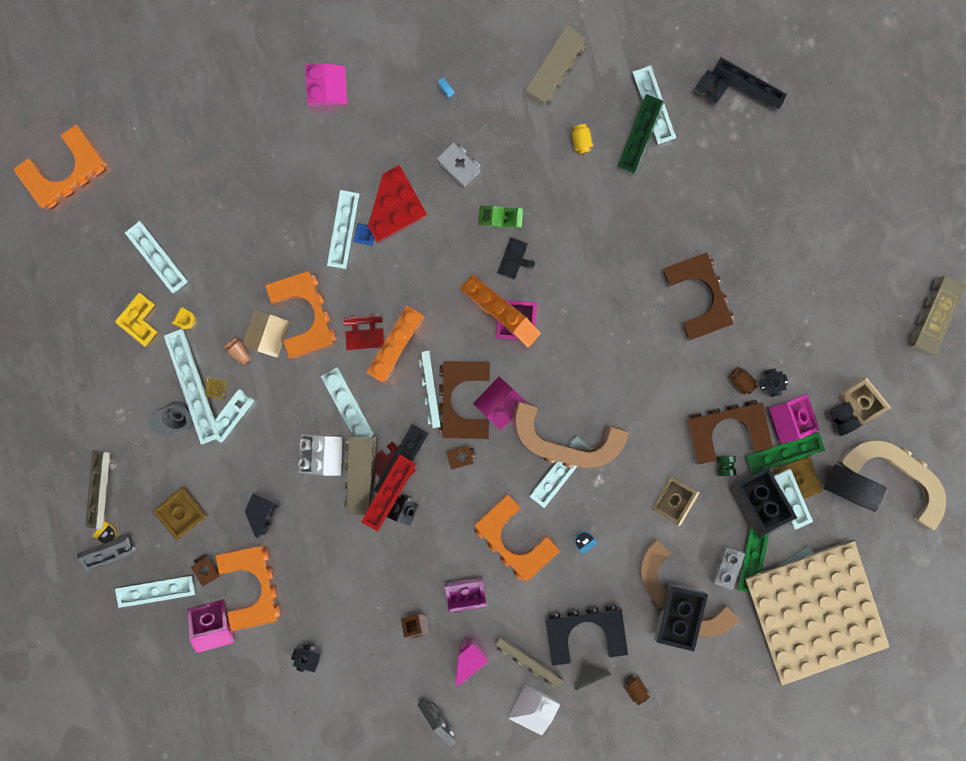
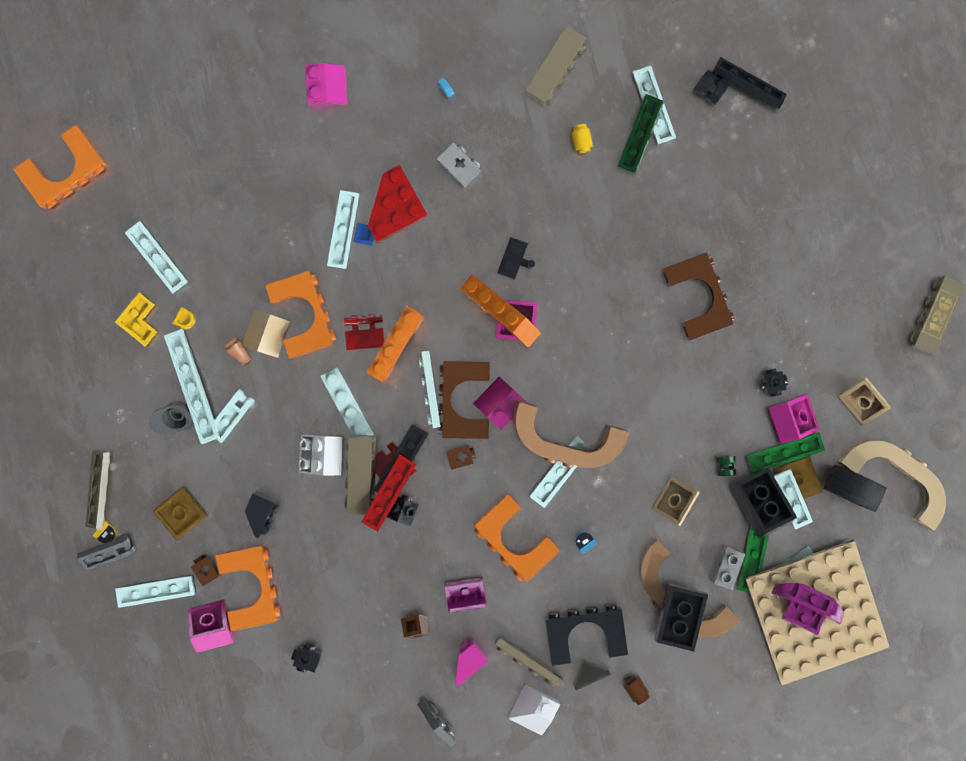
clear yellow tile [205,378,227,399] -> none
bright green slope [478,206,523,228] -> none
reddish brown arch [685,400,773,465] -> none
reddish brown brick [728,367,757,394] -> none
black wheel [827,401,862,436] -> none
none -> magenta plate [771,583,844,635]

